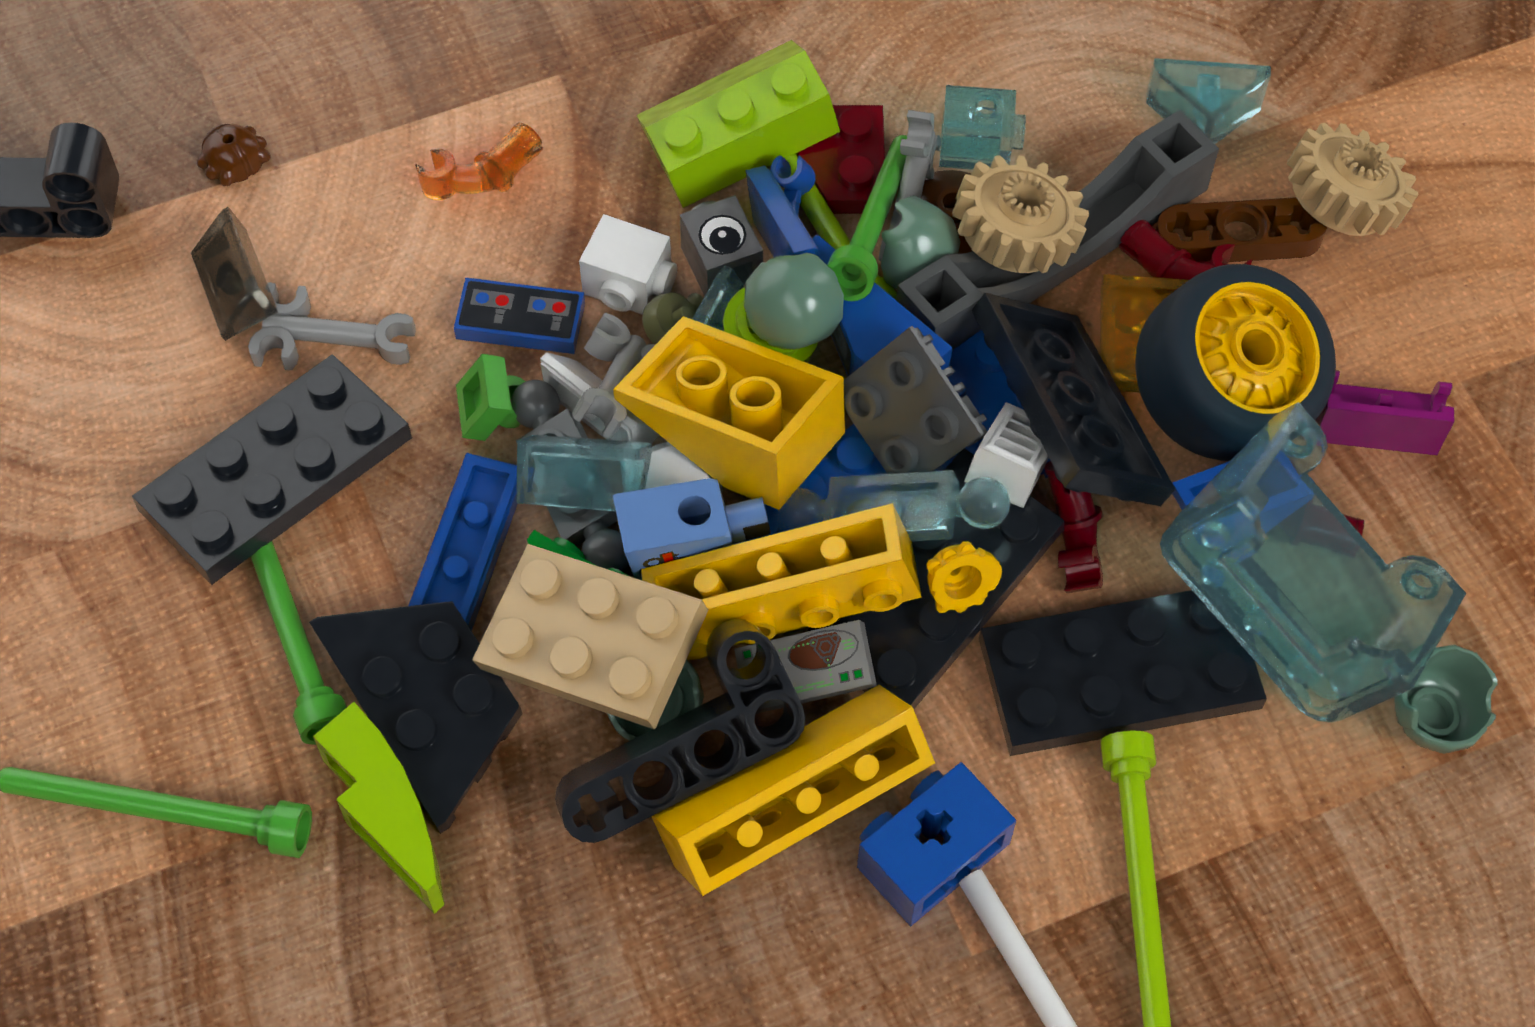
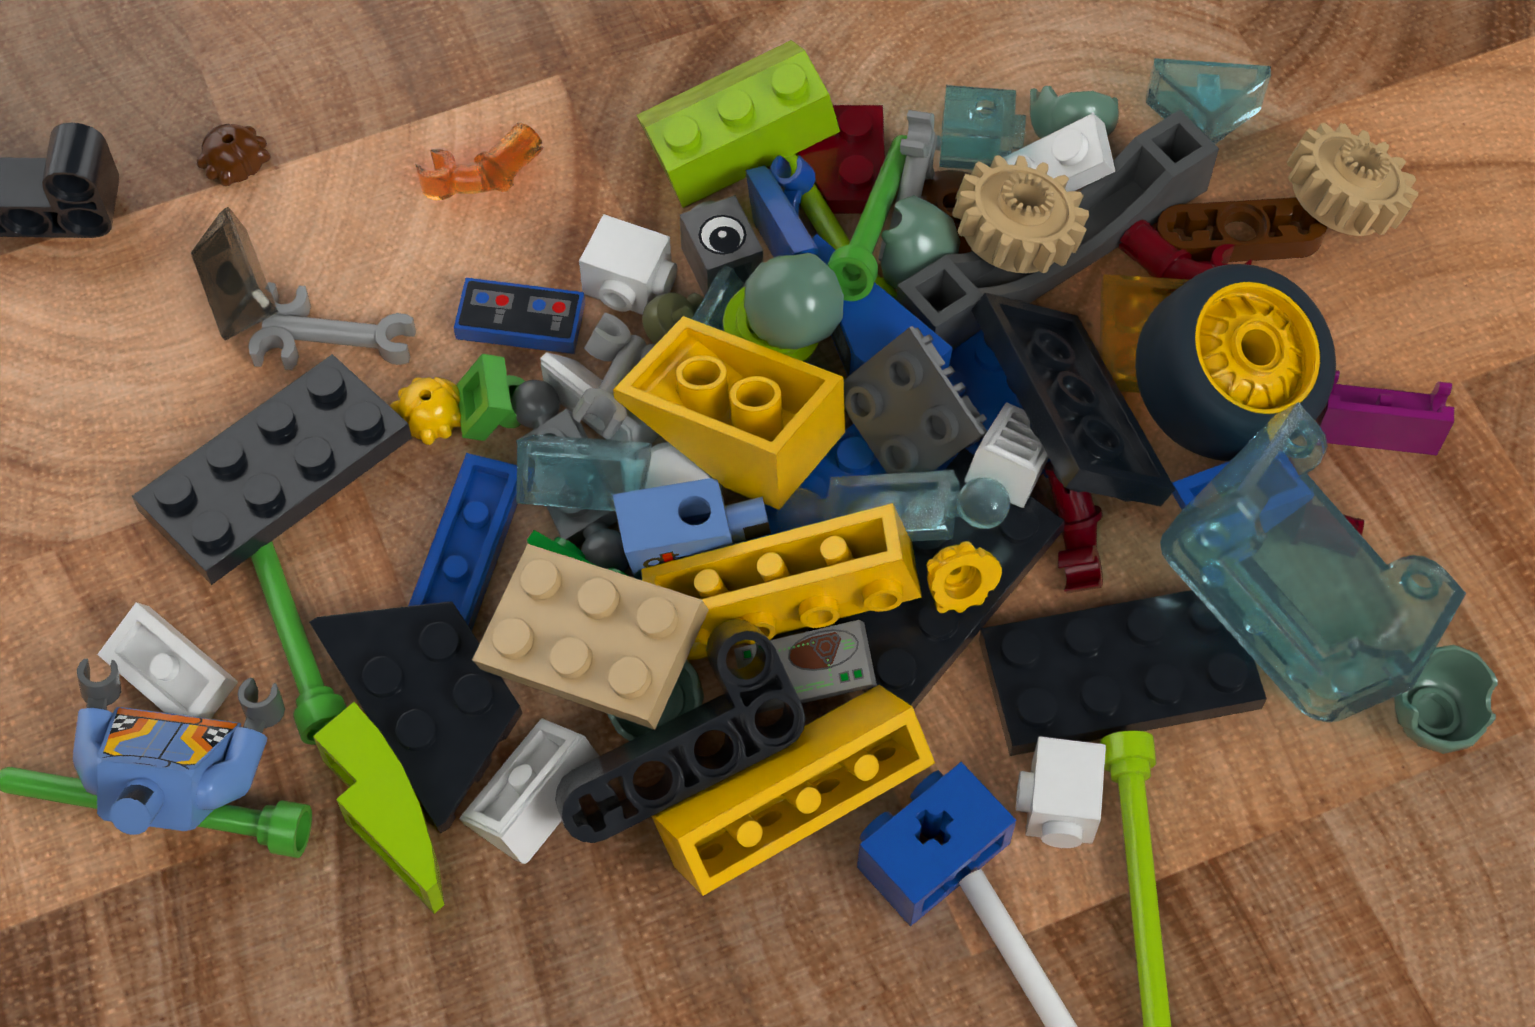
none -> medium blue torso [72,659,285,835]
none -> white plate [97,602,238,719]
none -> yellow animal [390,377,461,445]
none -> white slope [459,718,599,864]
none -> white plate [1003,113,1115,192]
none -> white brick [1016,737,1106,848]
none -> sand green hair [1030,86,1119,139]

